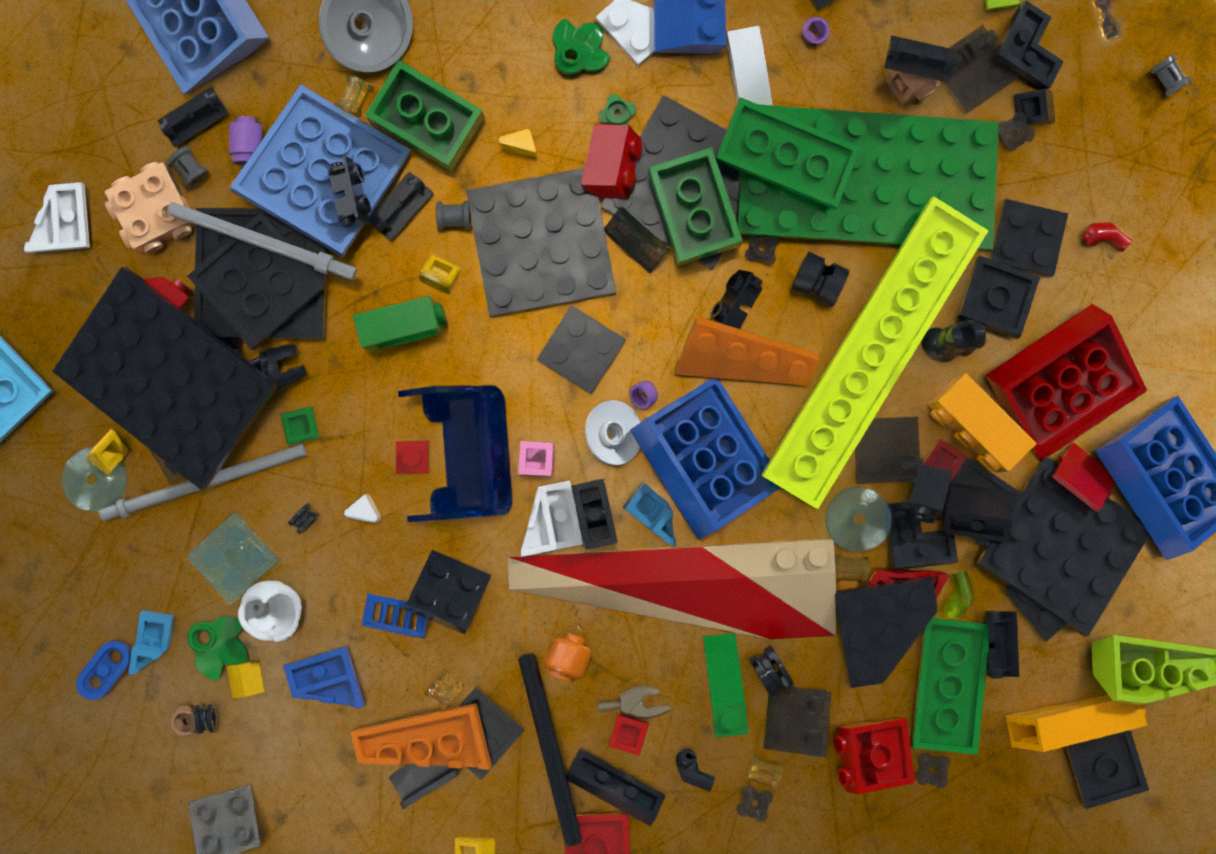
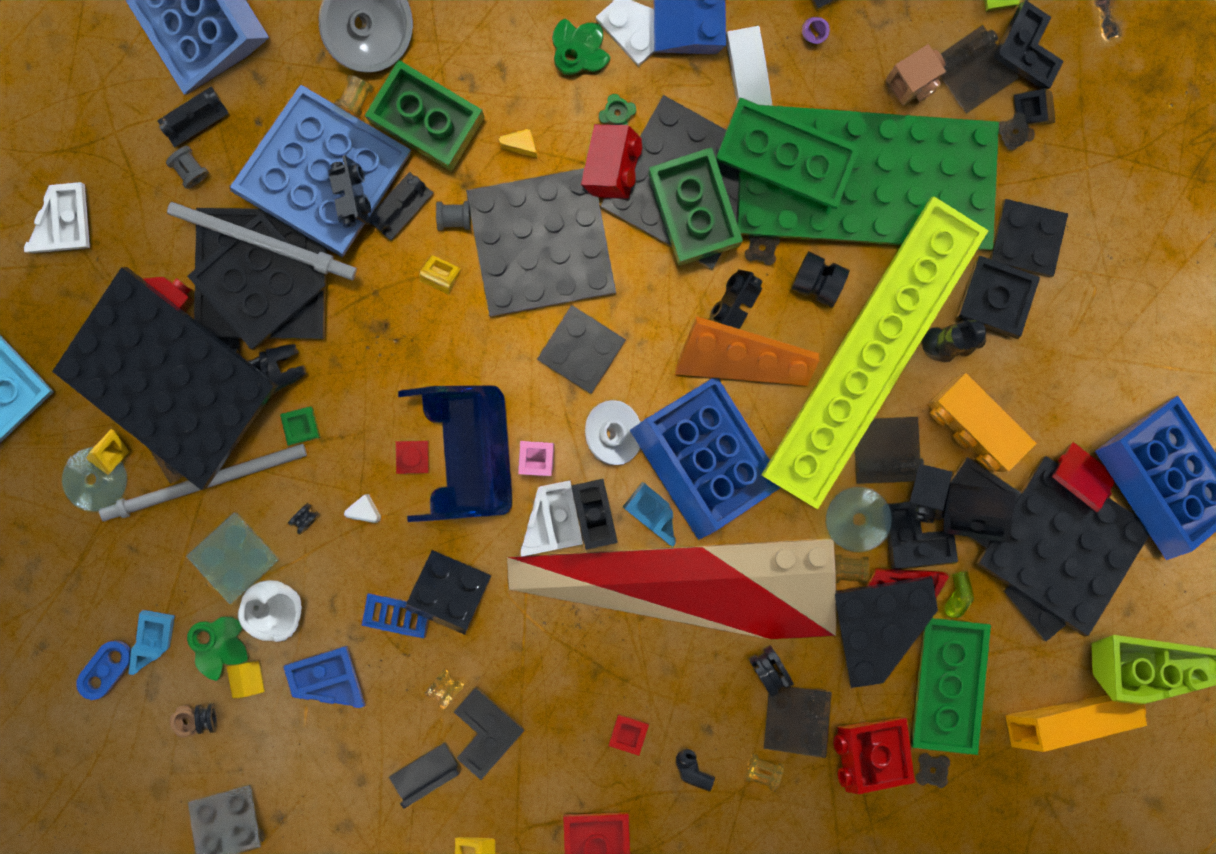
light nougat brick [104,162,196,254] -> none
medium lavender brick [229,116,262,165] -> none
orange wing [350,703,492,770] -> none
green window [353,296,447,352] -> none
black axle [518,653,582,847] -> none
orange head [544,633,591,684] -> none
black plate [566,749,665,826] -> none
dark tan hand [598,685,671,719] -> none
clear smoke plate [604,206,670,273] -> none
medium lavender hinge [629,381,658,409] -> none
green slope [703,633,749,738] -> none
clear smoke plate [737,785,773,822] -> none
black hinge [884,35,957,83] -> none
red plate [922,439,967,482] -> none
red slope [985,304,1148,461] -> none
black hinge [985,611,1020,679] -> none
black plate [1065,730,1149,809] -> none
red arm [1083,222,1133,252] -> none
dark grey bush [1150,54,1193,97] -> none

